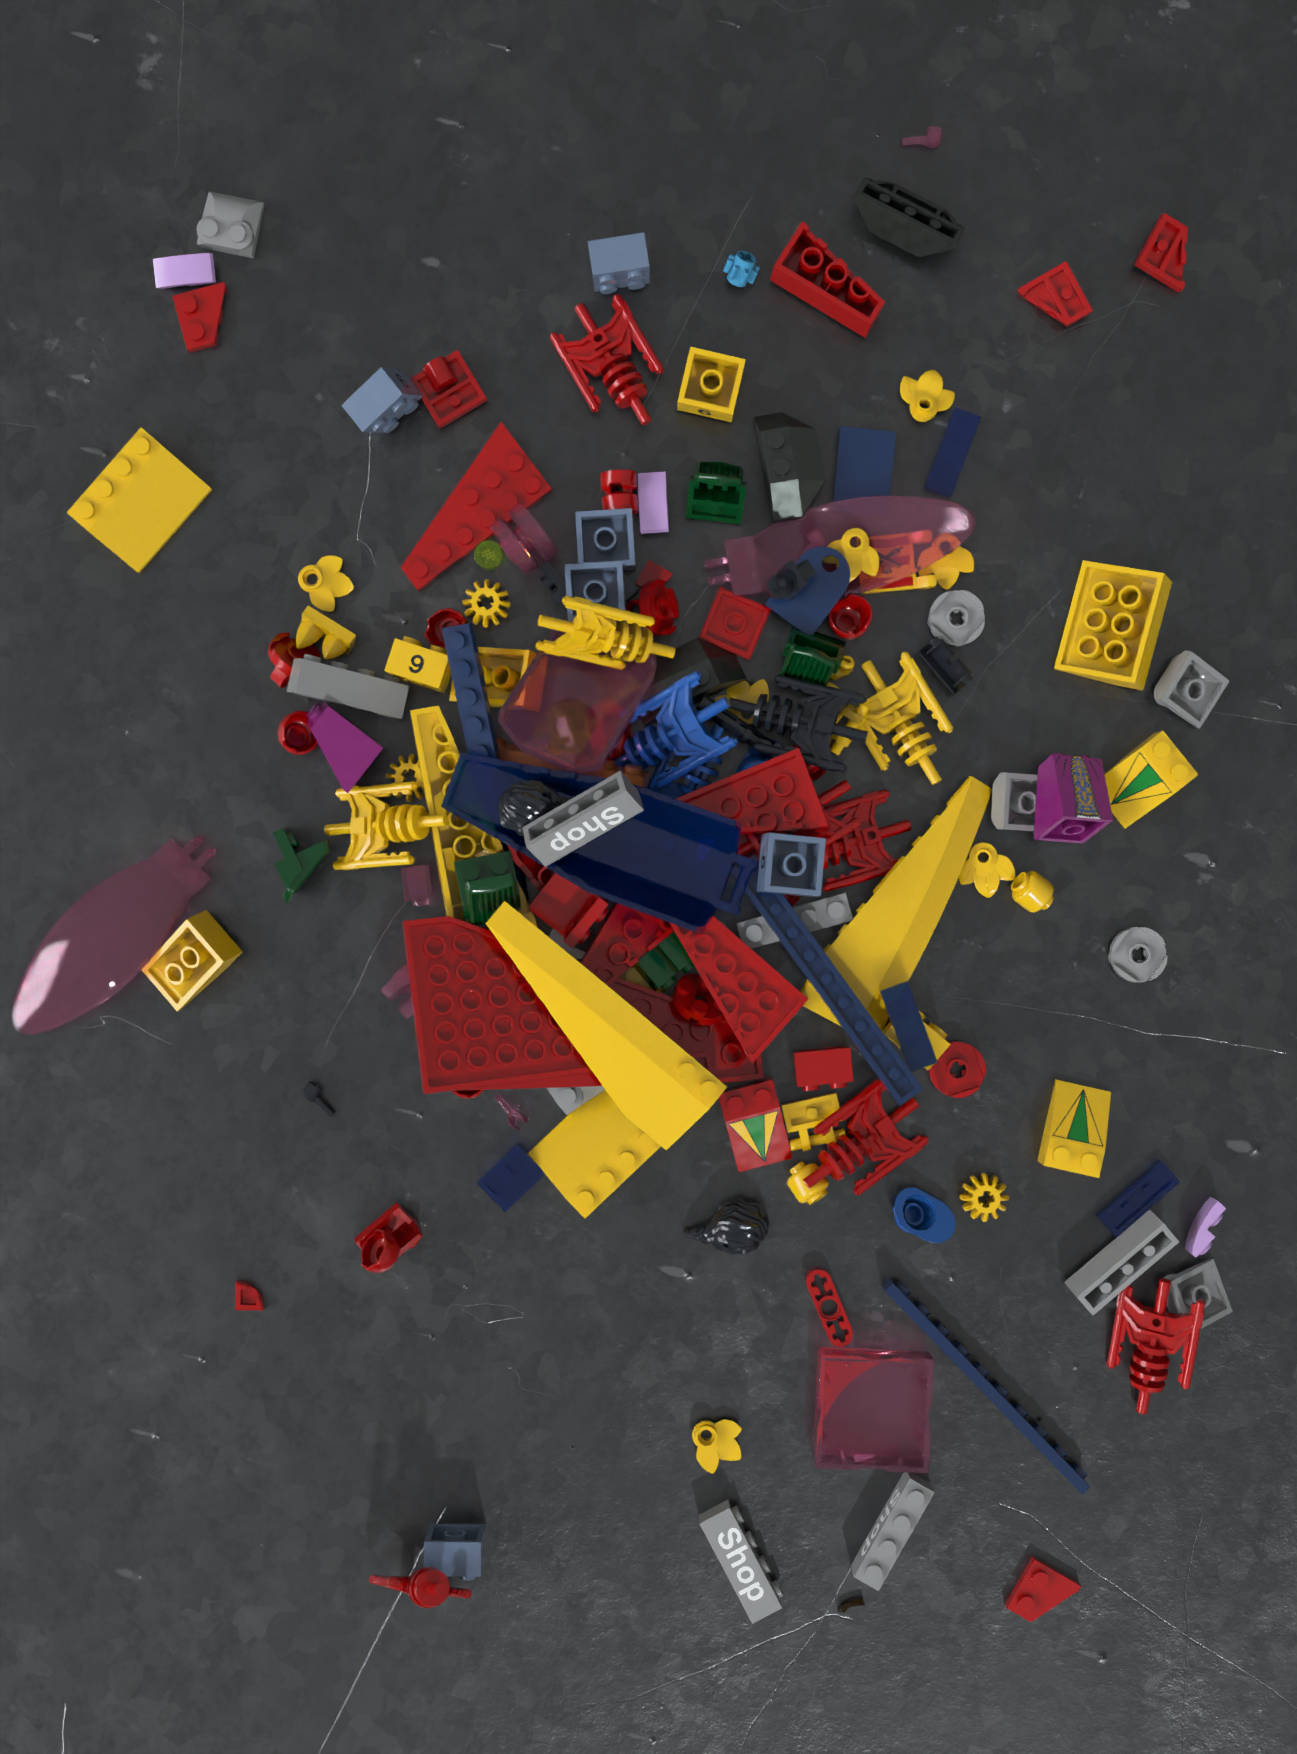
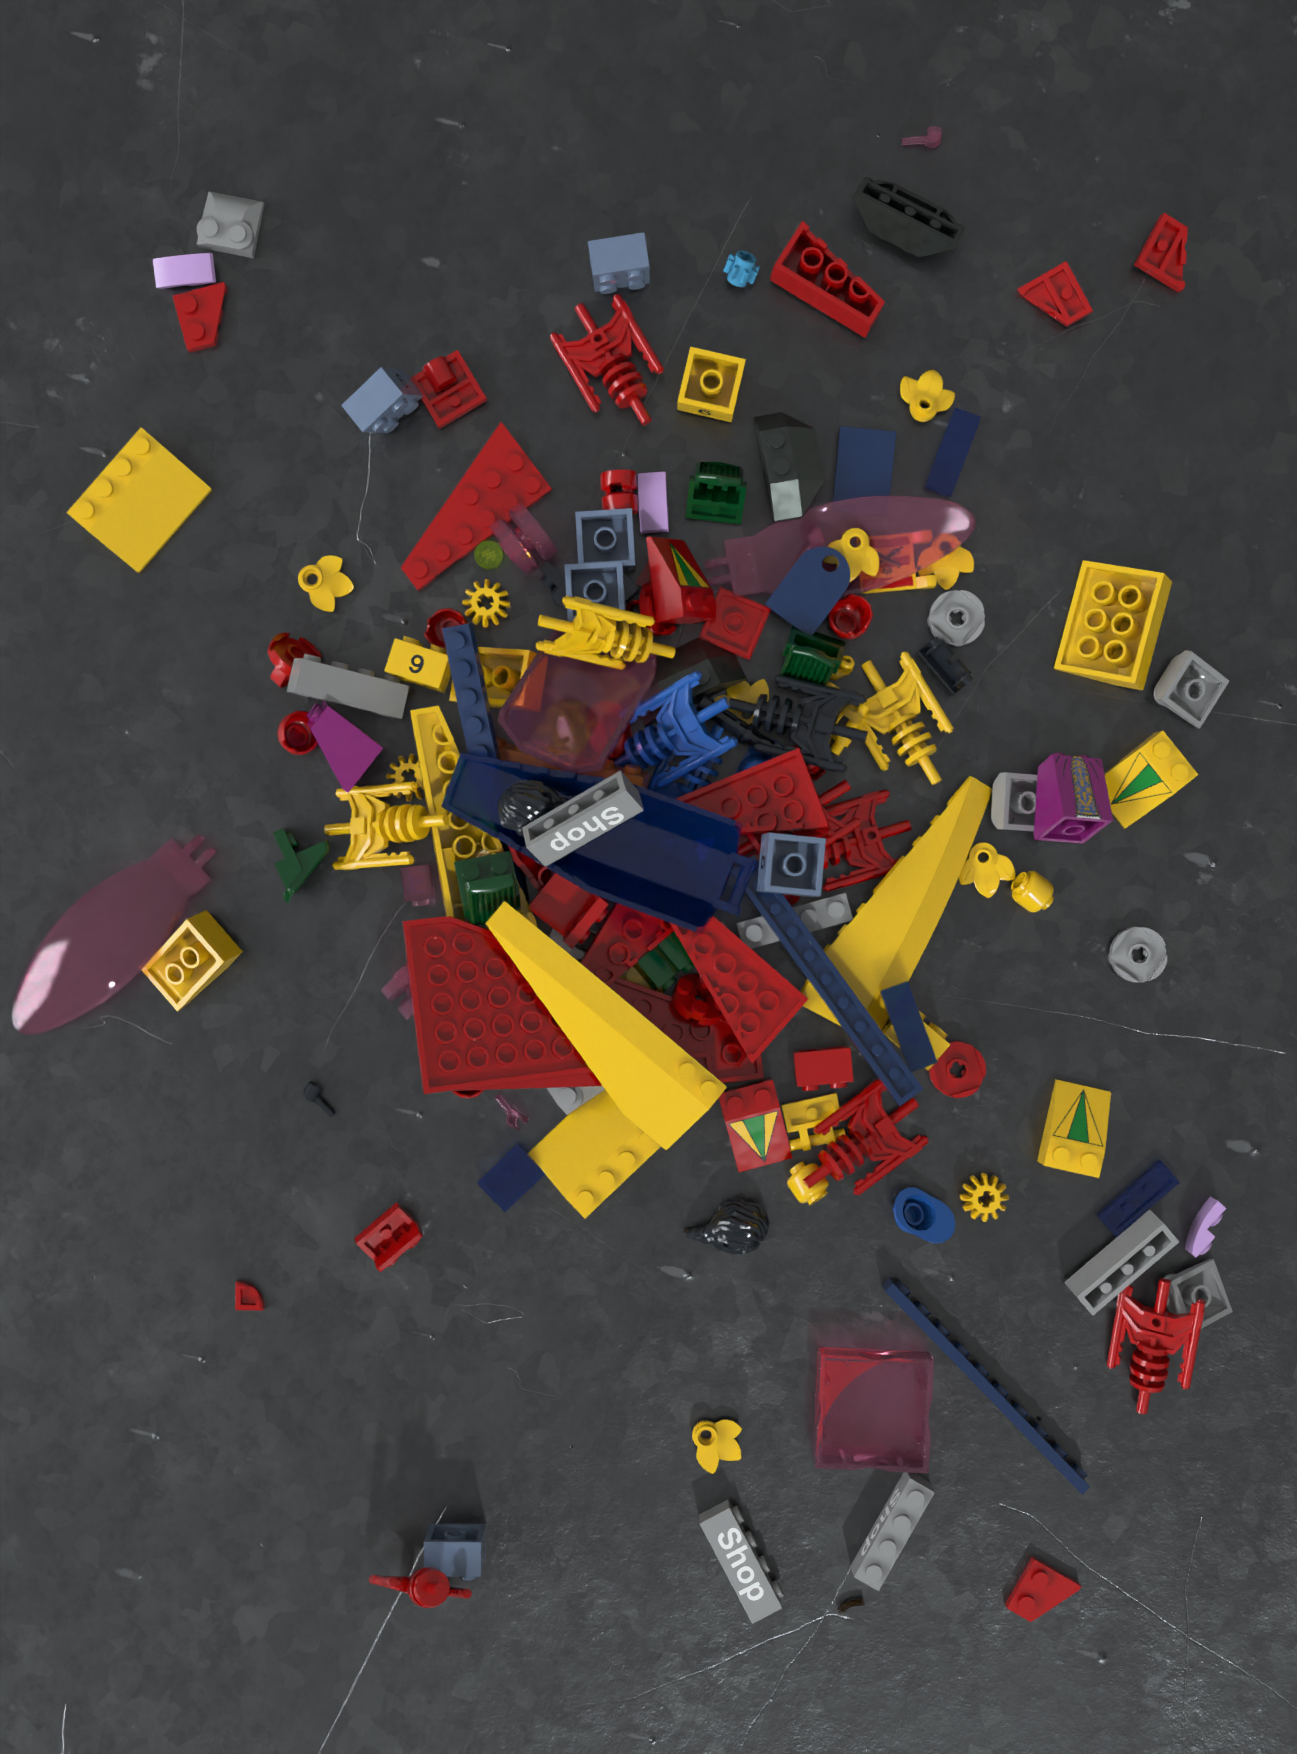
yellow tile [296,606,356,659] -> none
red hair [361,1229,400,1273] -> none
black hips [767,559,816,601] -> none
red beam [805,1267,853,1347] -> none
none -> red slope [646,536,716,624]

